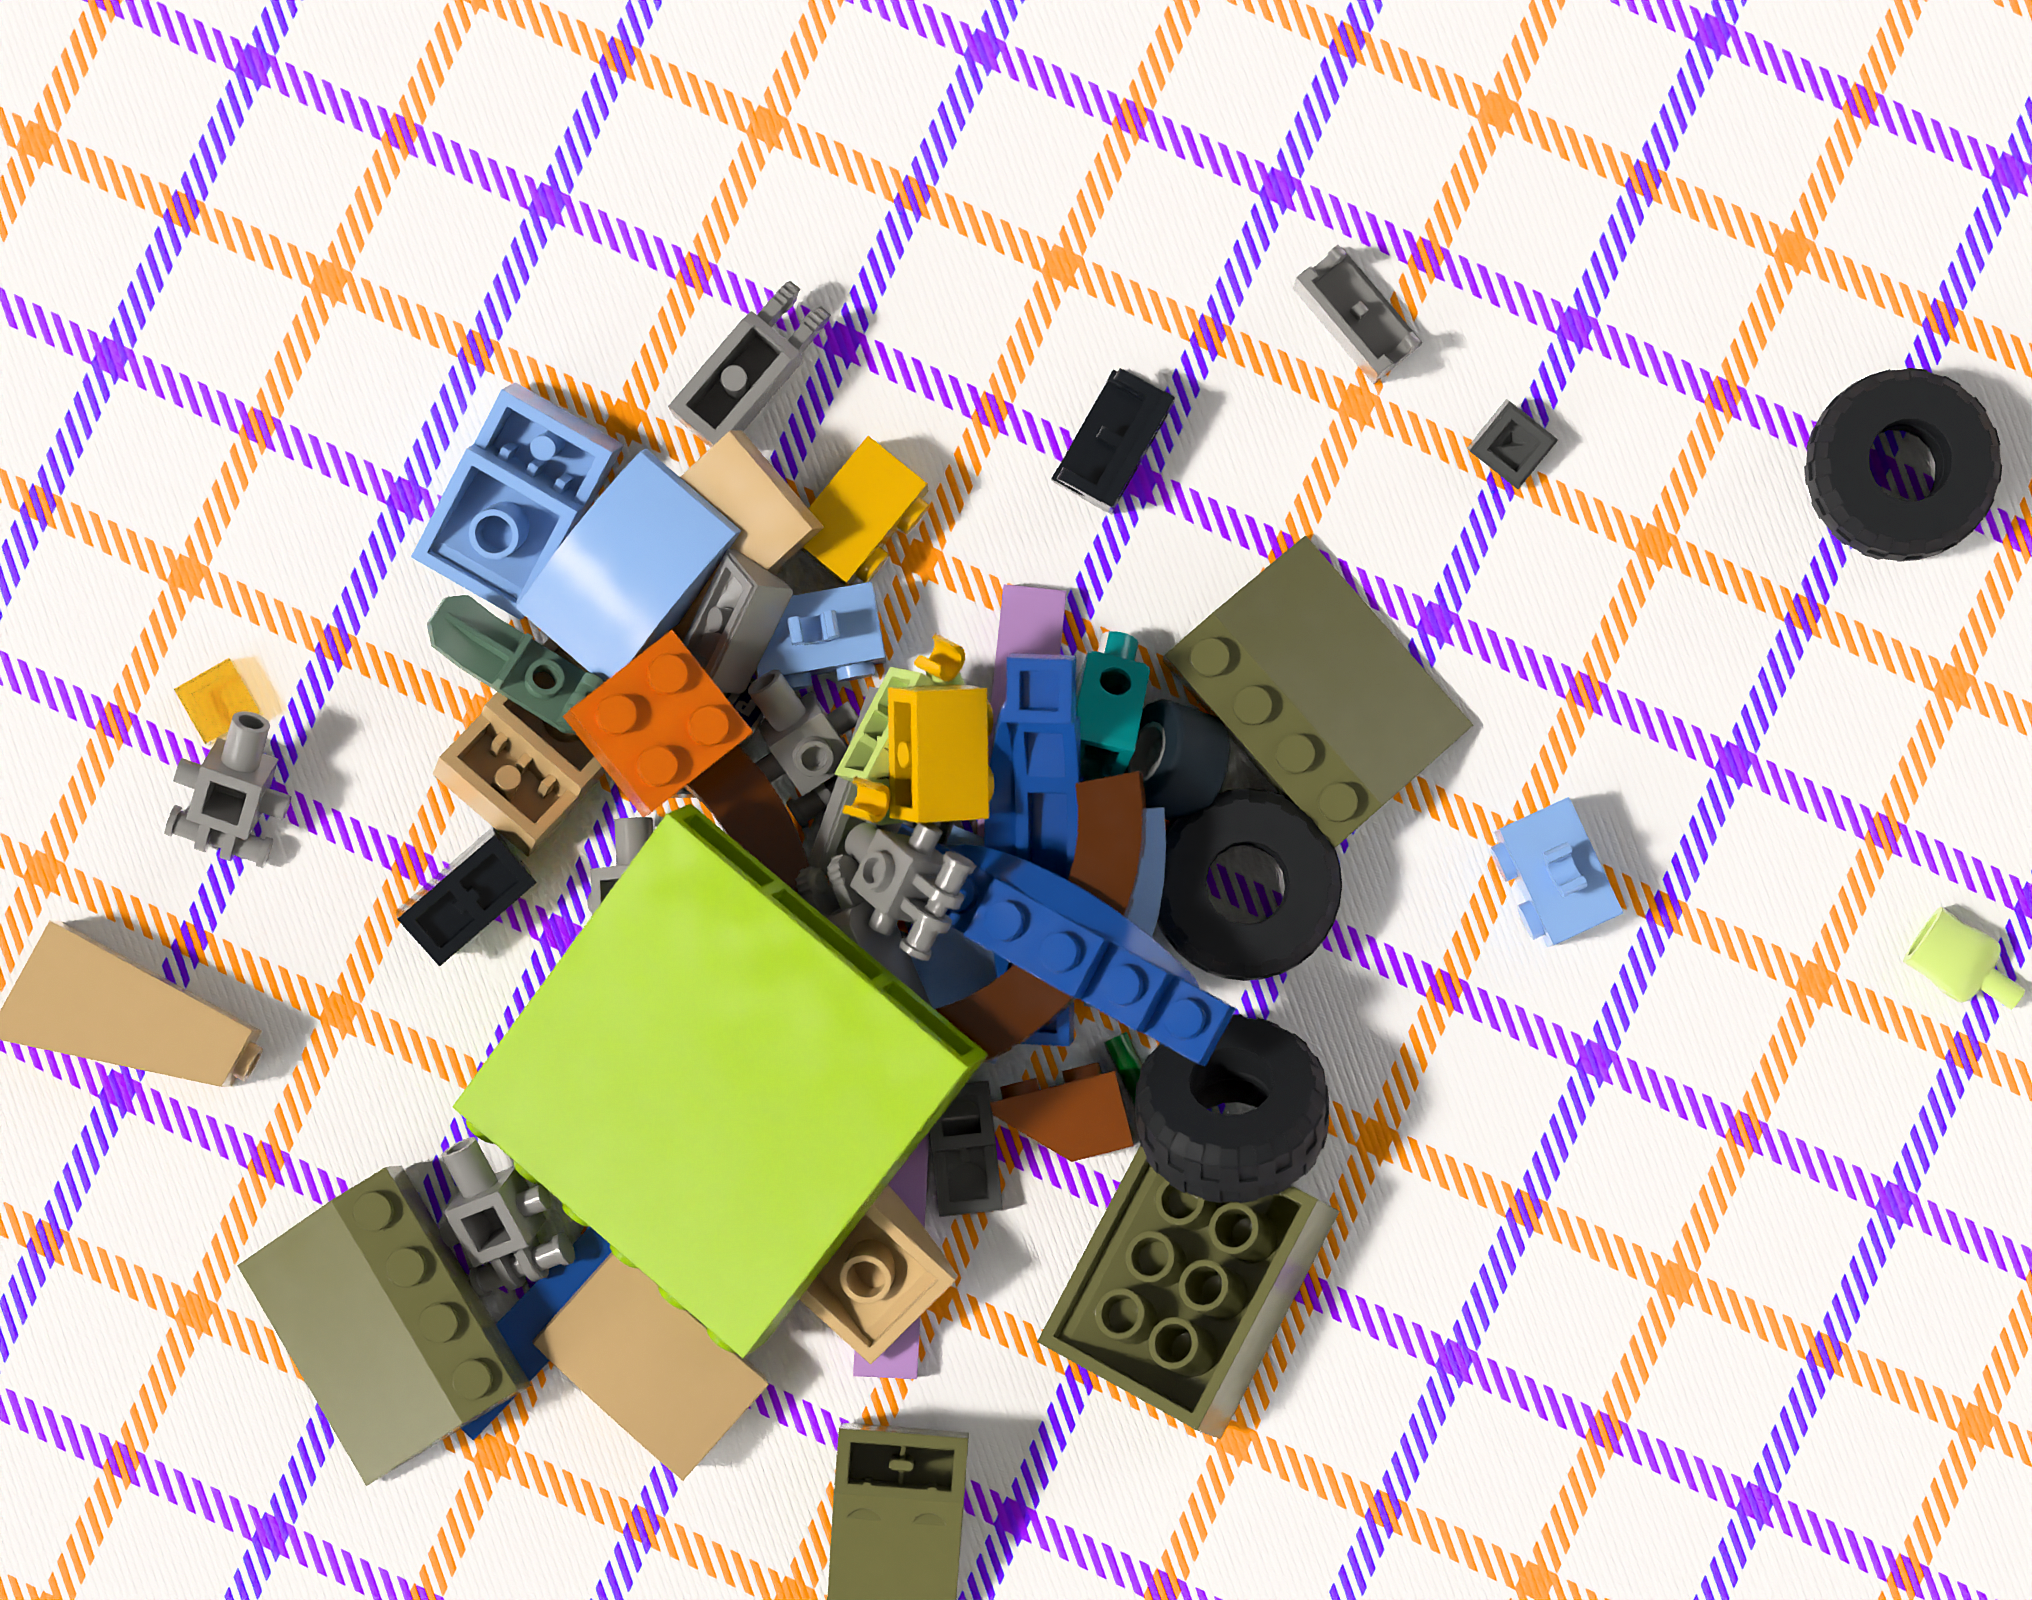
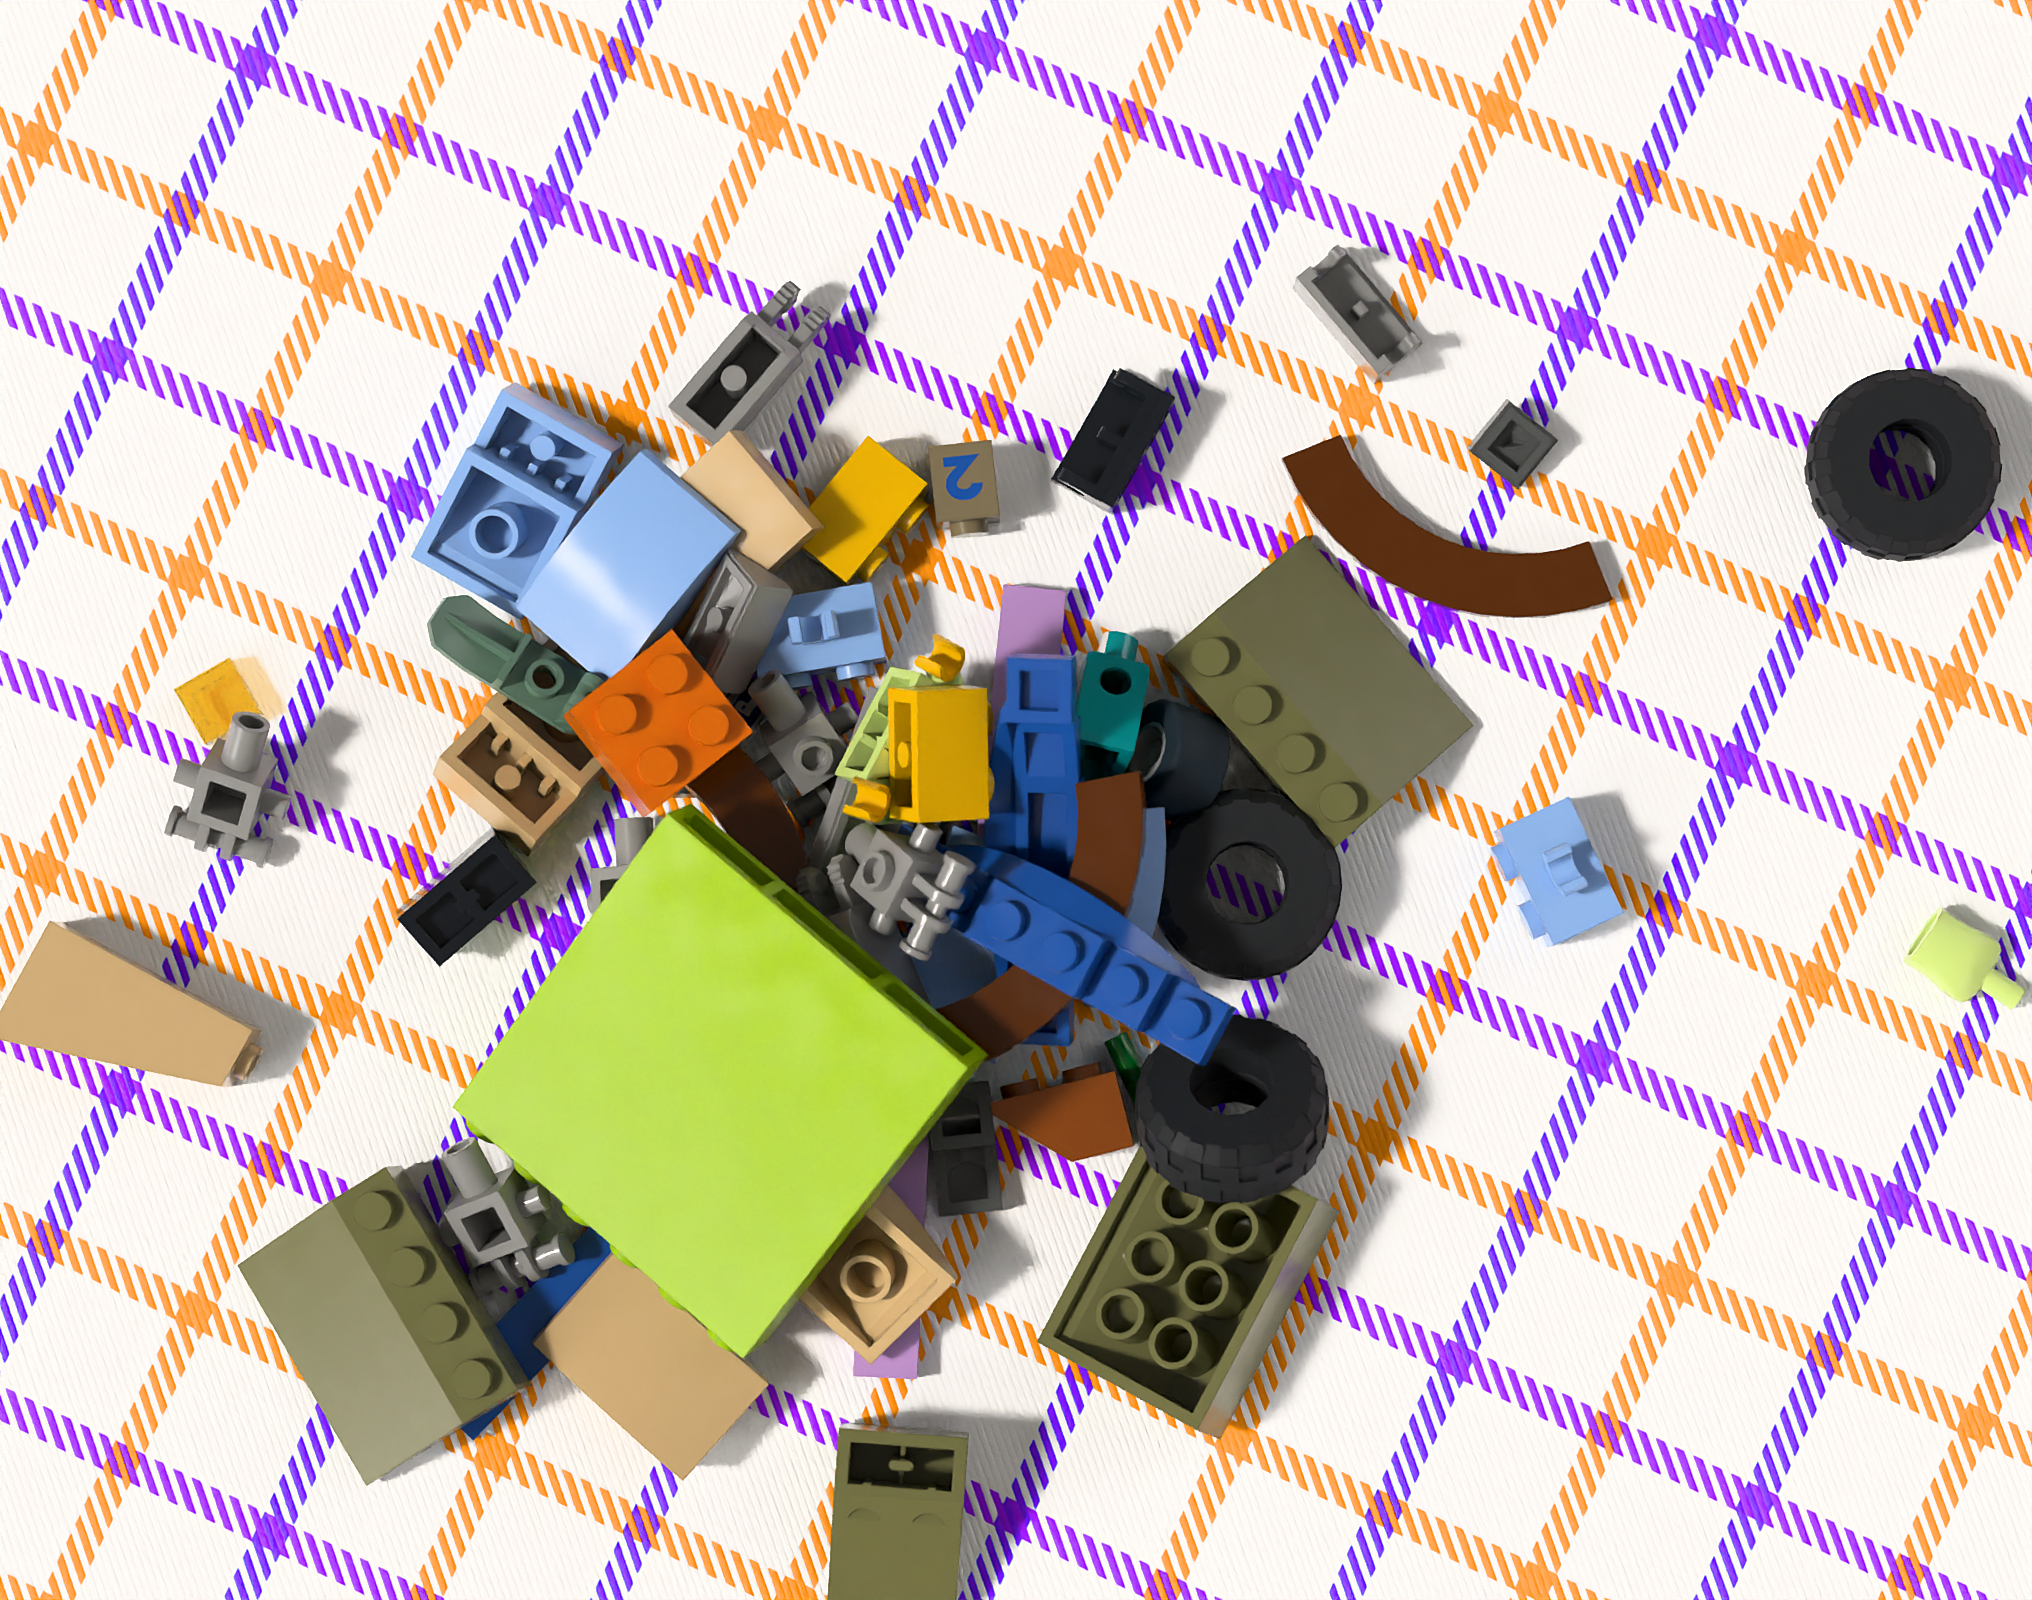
none -> dark tan brick [928,440,1000,538]
none -> reddish brown tile [1281,434,1613,619]

